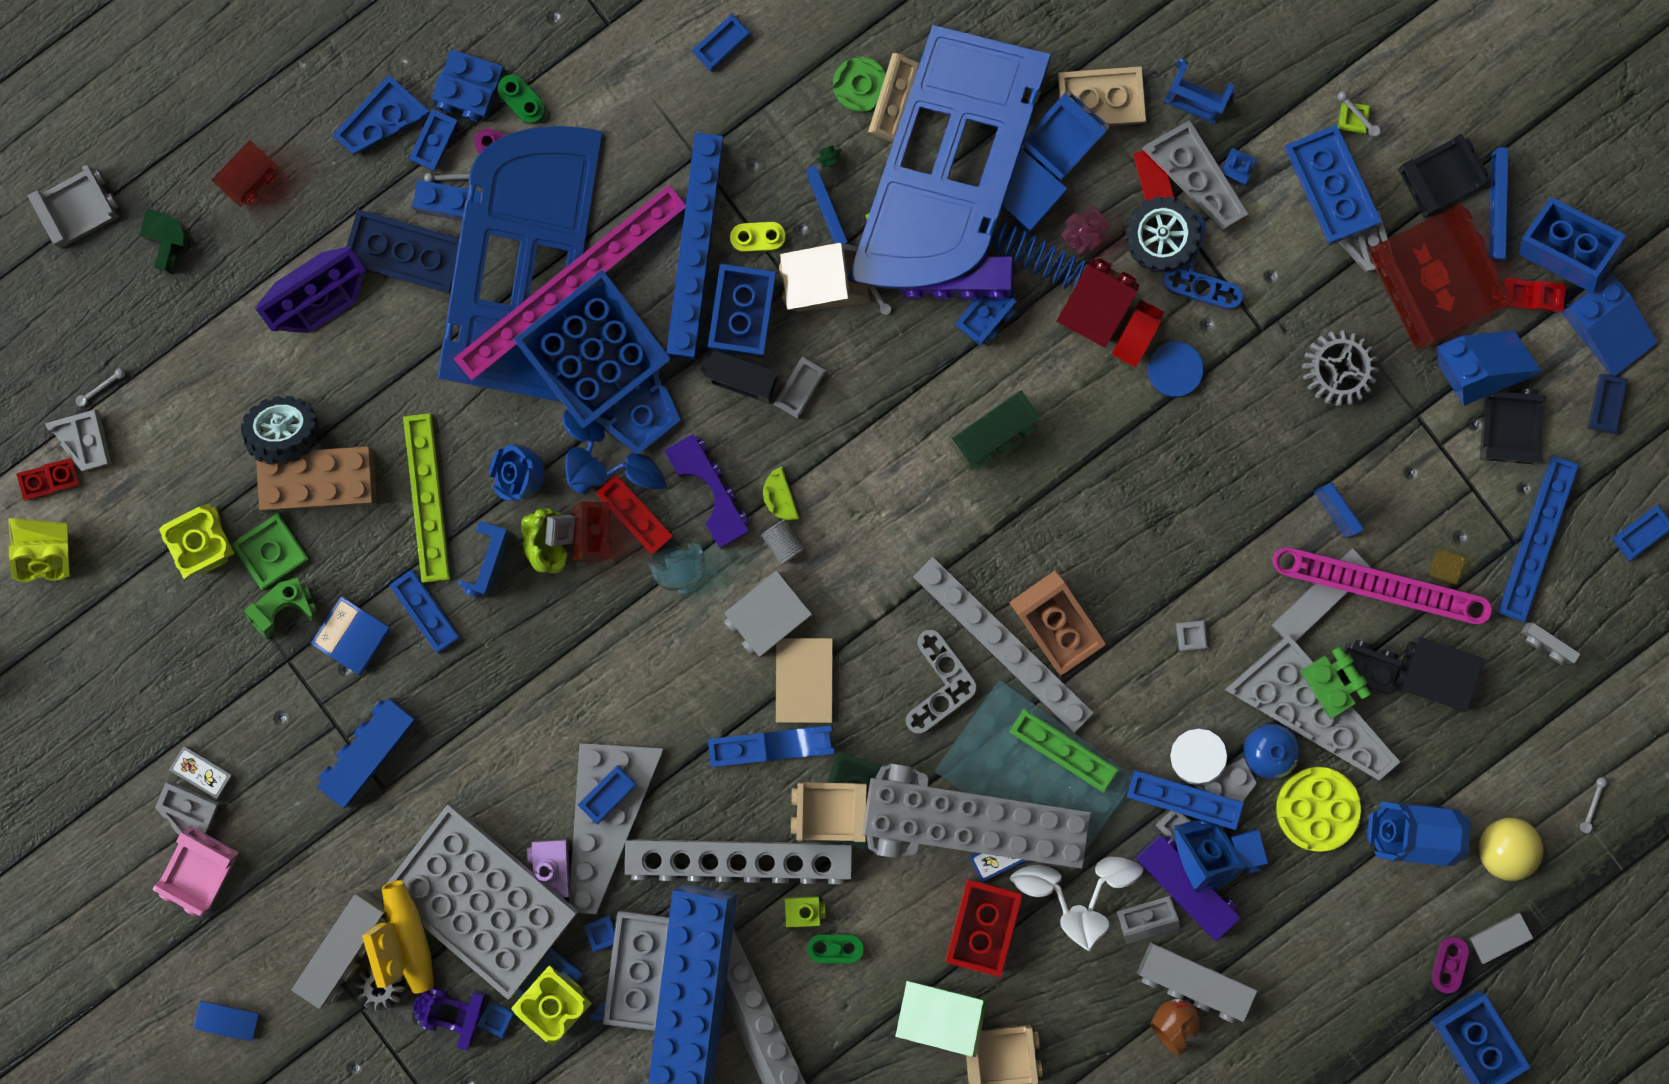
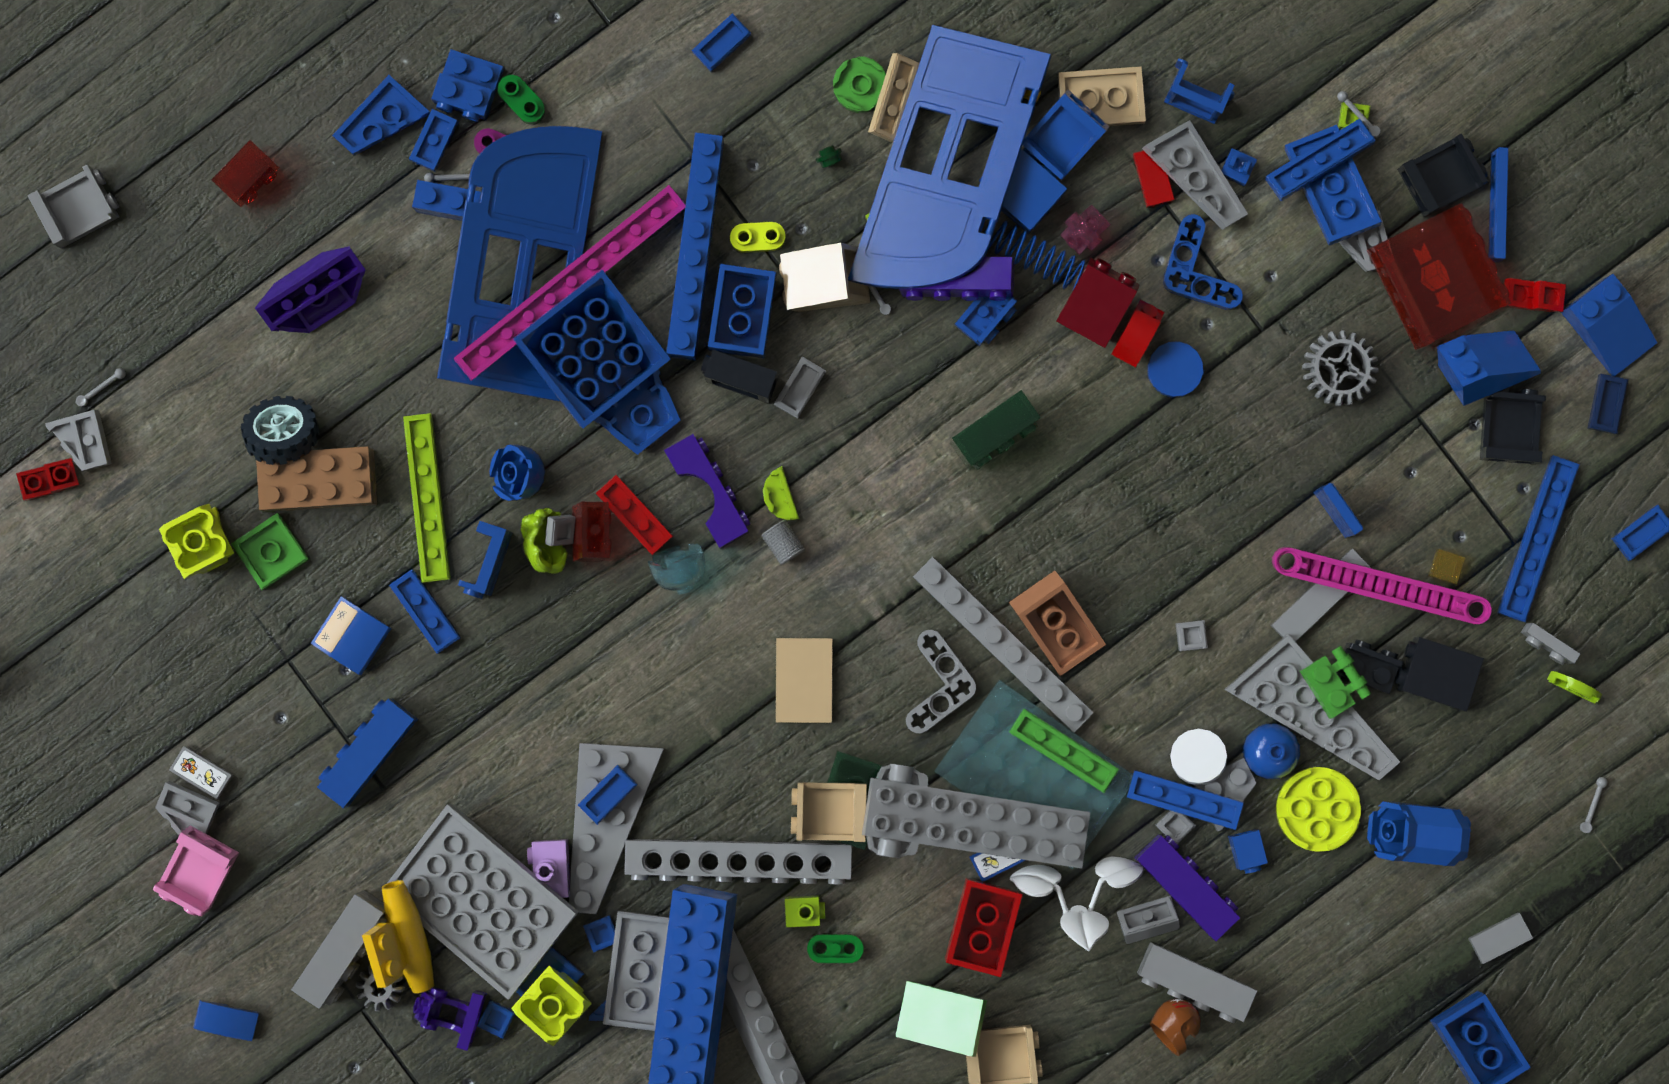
neon yellow piece [8,518,70,582] -> none
dark green brick [139,208,190,274] -> none
bright green tile [244,578,316,640] -> none
dark blue plate [346,209,460,294] -> none
blue plant [562,408,666,494] -> none
blue piece [708,725,835,767] -> none
light grey panel [724,571,812,657] -> none
blue tile [806,165,847,244] -> none
black wheel [1126,196,1200,273] -> none
blue slope [1174,820,1246,894] -> none
magenta plate [1431,937,1469,993] -> none
light yellow piece [1479,818,1544,881] -> none
blue brick [1519,197,1626,294] -> none
none -> blue tile [1265,118,1376,201]
none -> lime tile [1547,671,1603,705]

